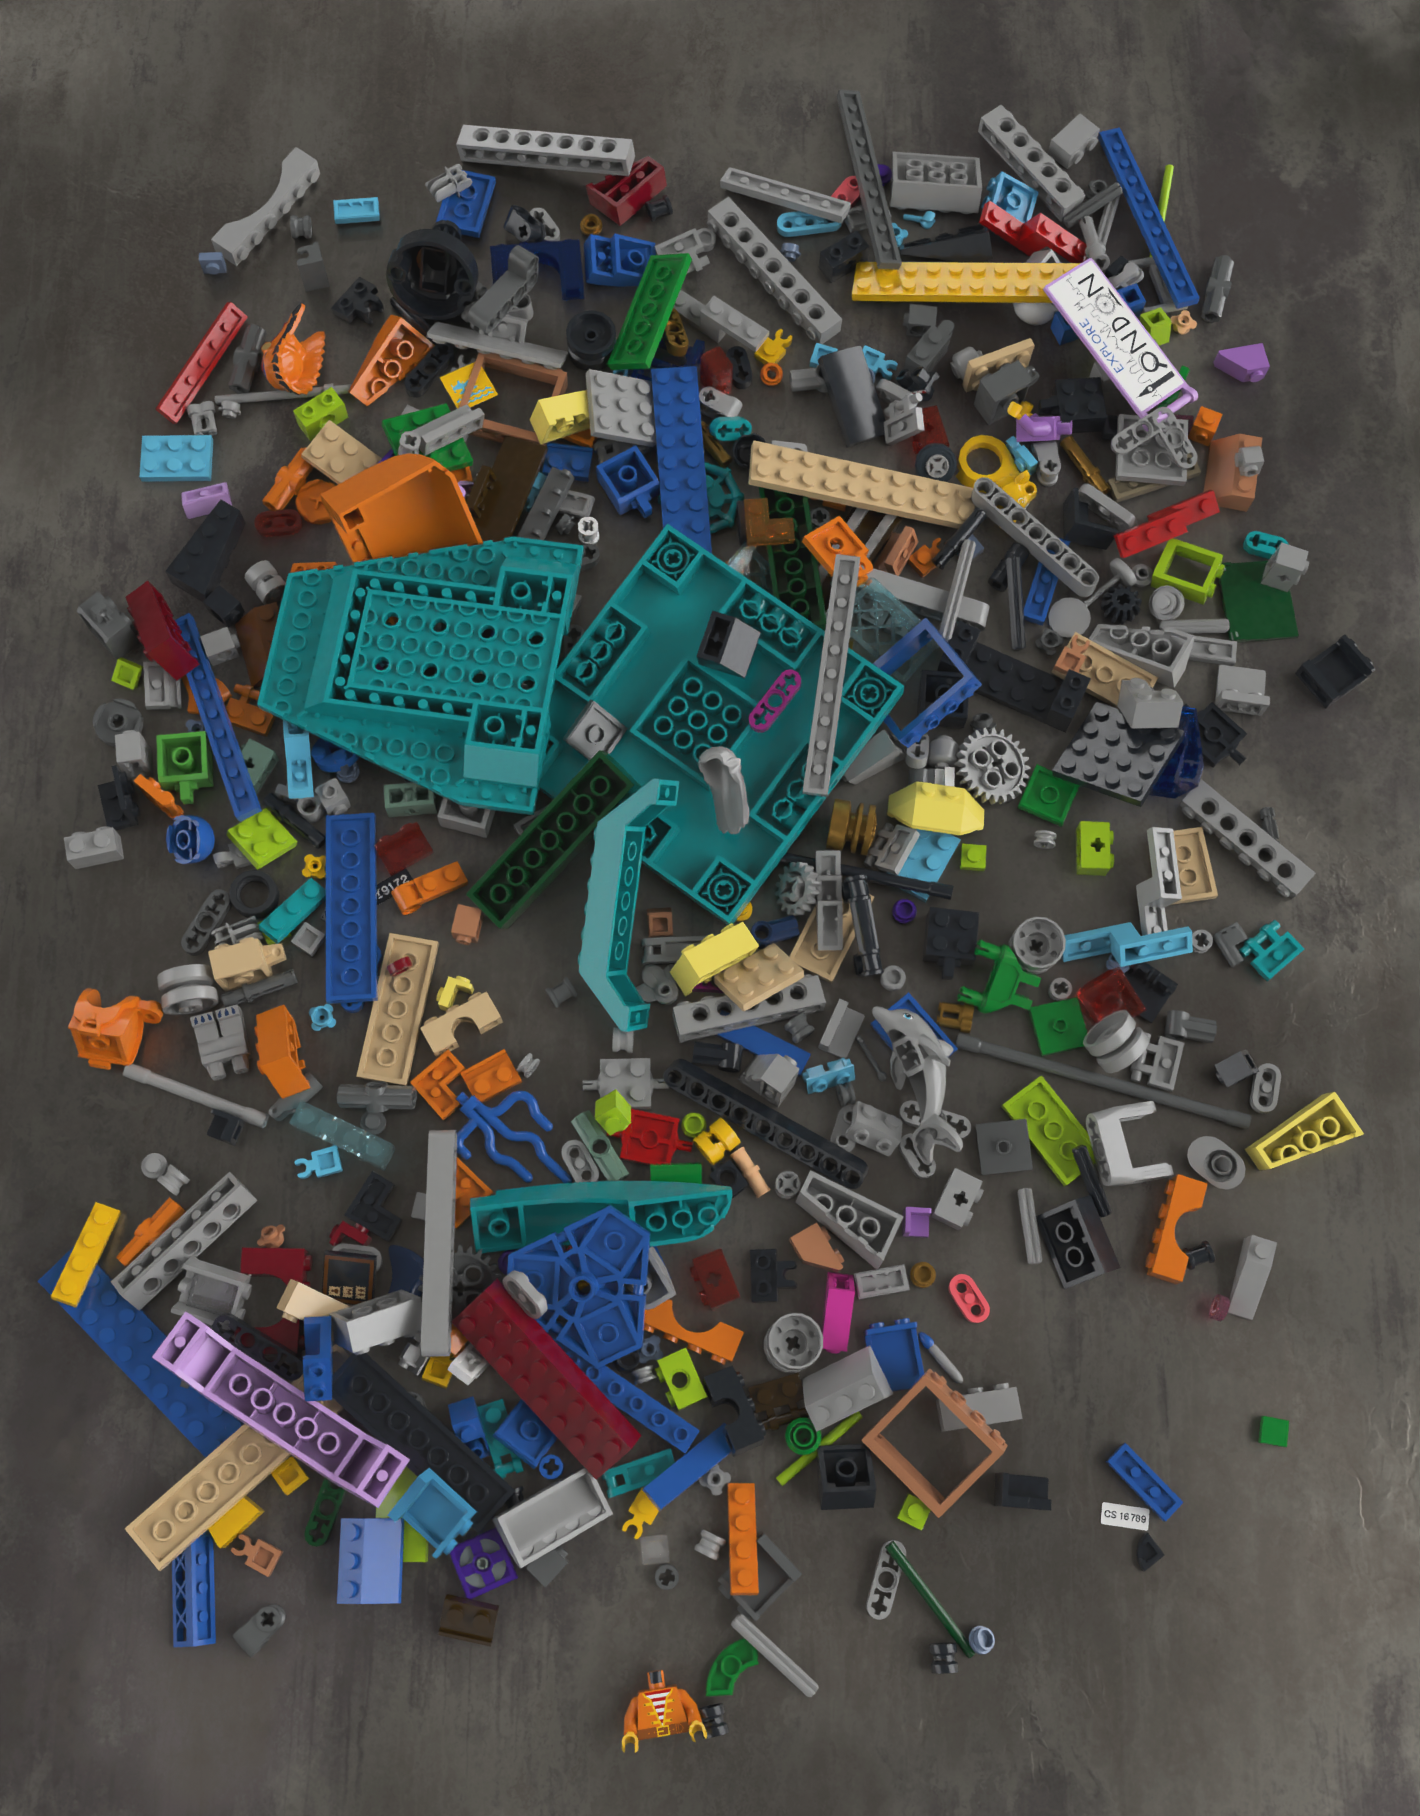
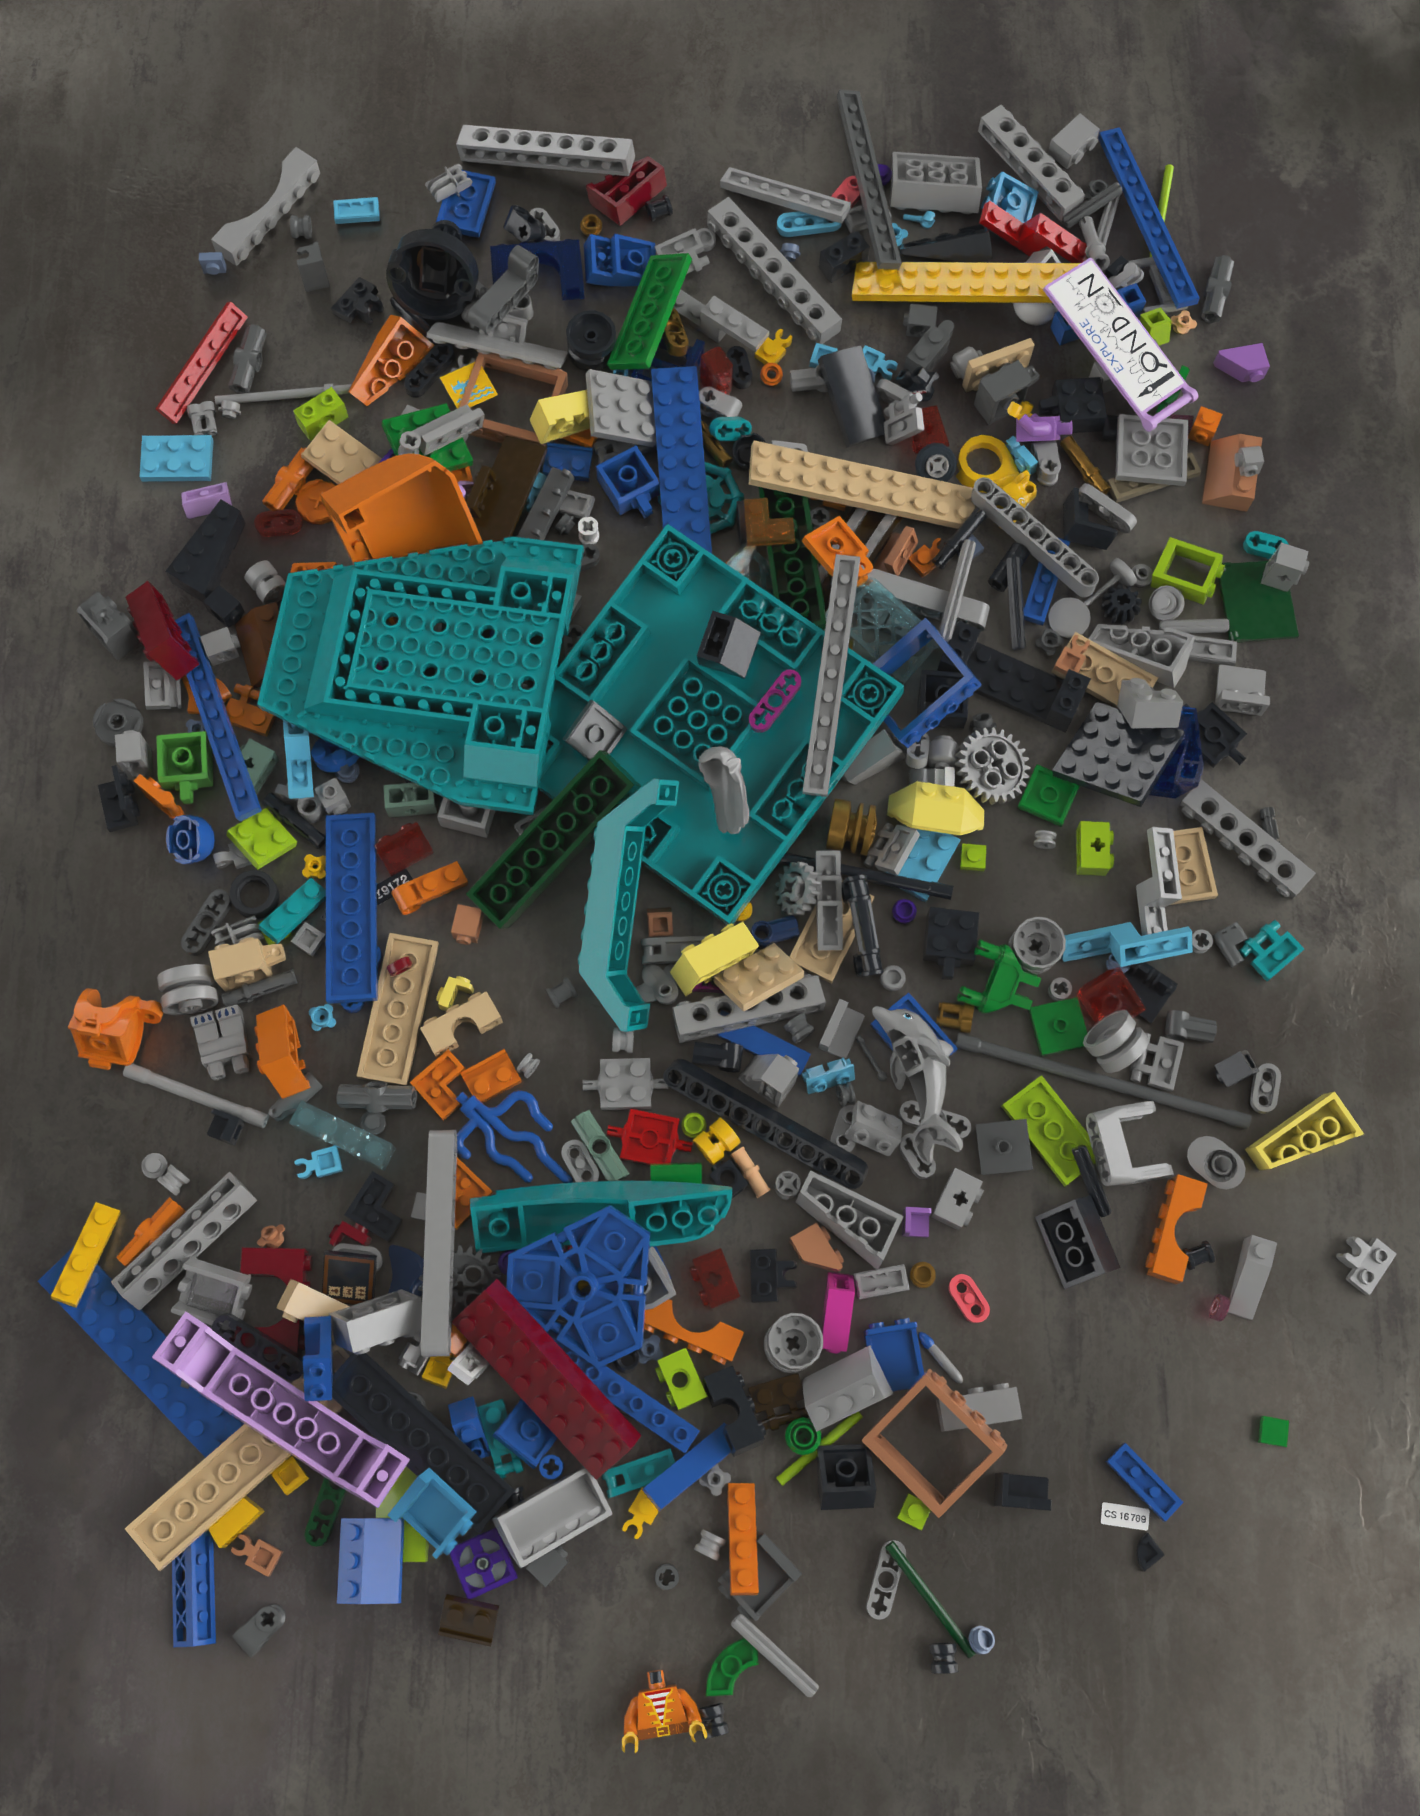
light grey brick [64,826,124,869] -> none
lime plate [111,657,143,690] -> none
orange piece [261,303,325,395] -> none
light grey plate [503,1270,548,1319] -> none
lime brick [595,1089,631,1136] -> none
light grey bush [631,1365,657,1385] -> none
clear plate [640,1534,669,1565] -> none
light grey axle [1017,1188,1042,1264] -> none
light grey beam [1111,407,1198,469] -> none
red bracket [1114,490,1220,558] -> none
black panel [1295,634,1375,709] -> none
none -> light grey plate [1336,1236,1397,1295]

